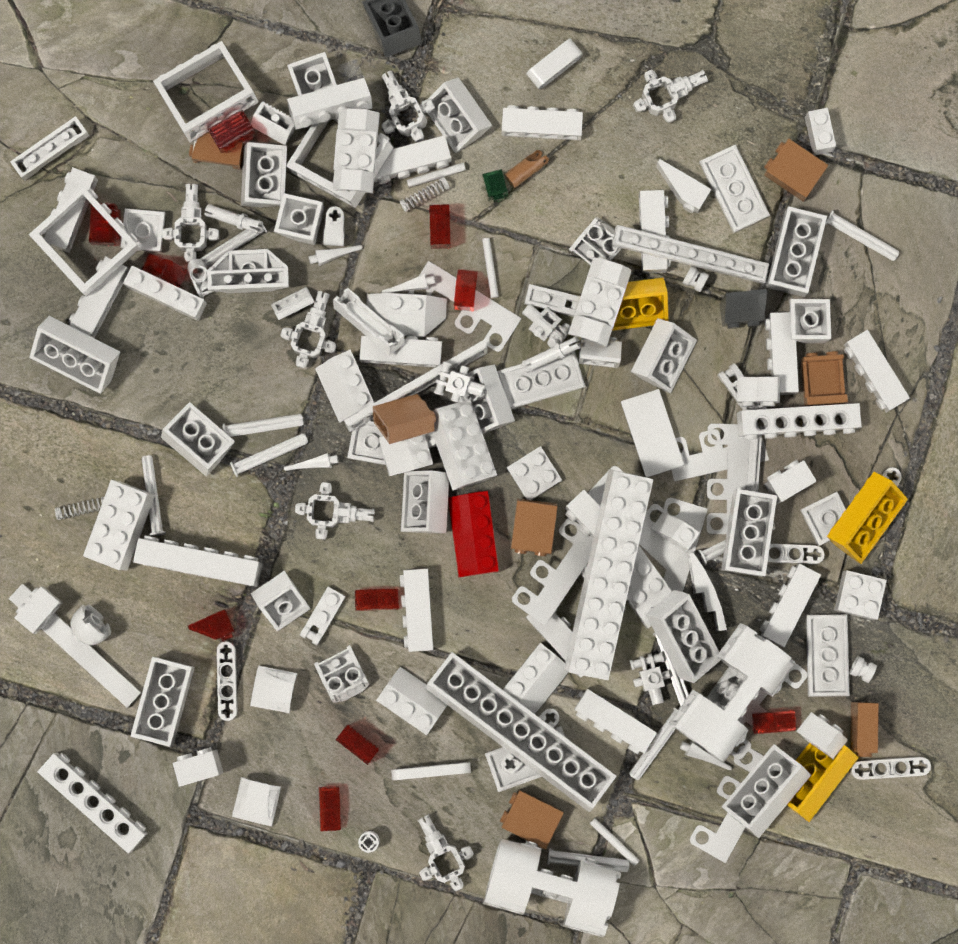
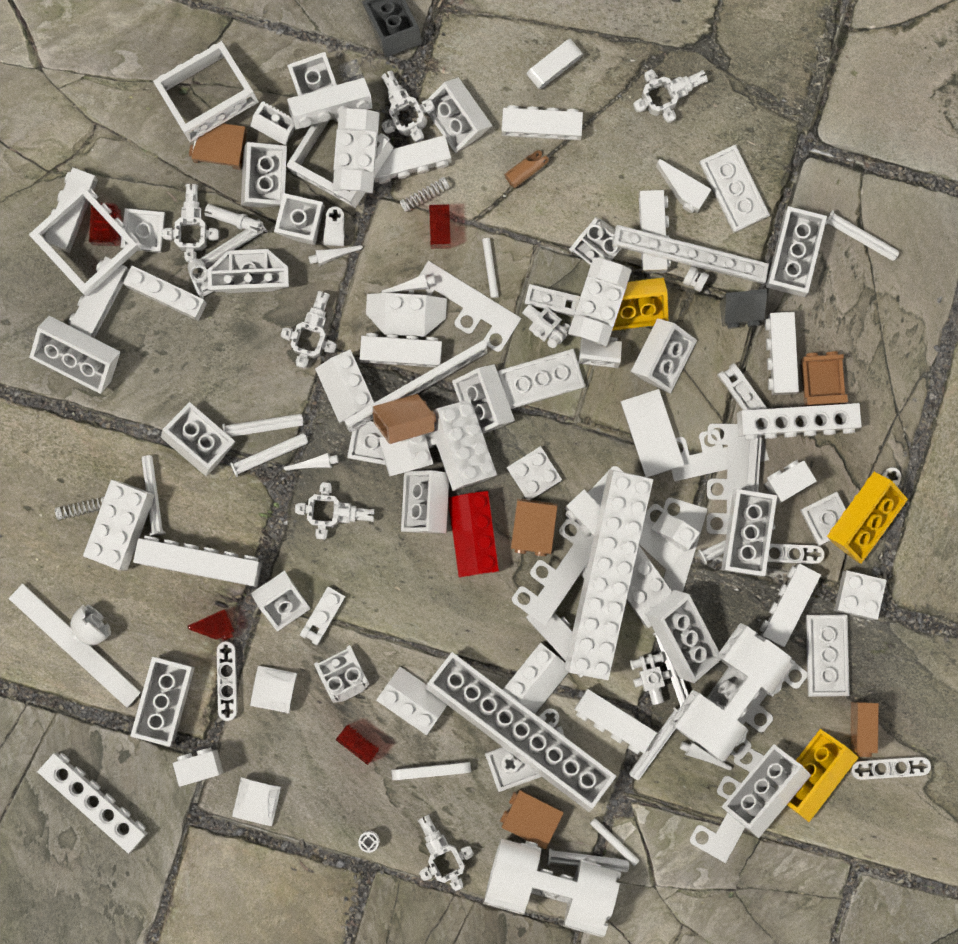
white piece [10,116,90,181] -> none
white brick [14,587,63,634] -> none
clear red slope [141,254,188,288] -> none
clear red brick [207,109,256,153] -> none
white plate [271,287,314,320] -> none
clear red slope [319,786,341,831] -> none
white piece [333,288,404,356] -> none
clear red slope [354,589,399,611] -> none
white brick [400,569,433,652] -> none
white bar [407,163,466,188] -> none
white piece [433,361,486,402] -> none
clear red slope [454,270,478,311] -> none
clear green brick [482,169,508,202] -> none
white pin [522,336,581,373] -> none
white slope [687,553,727,631] -> none
white brick [737,377,780,407] -> none
clear red slope [752,710,797,734] -> none
medium nougat brick [764,139,828,202] -> none
white slope [789,299,831,343] -> none
white brick [796,712,848,759] -> none
white brick [805,108,836,155] -> none
white brick [844,330,910,413] -> none
white wheel [849,656,877,683] -> none

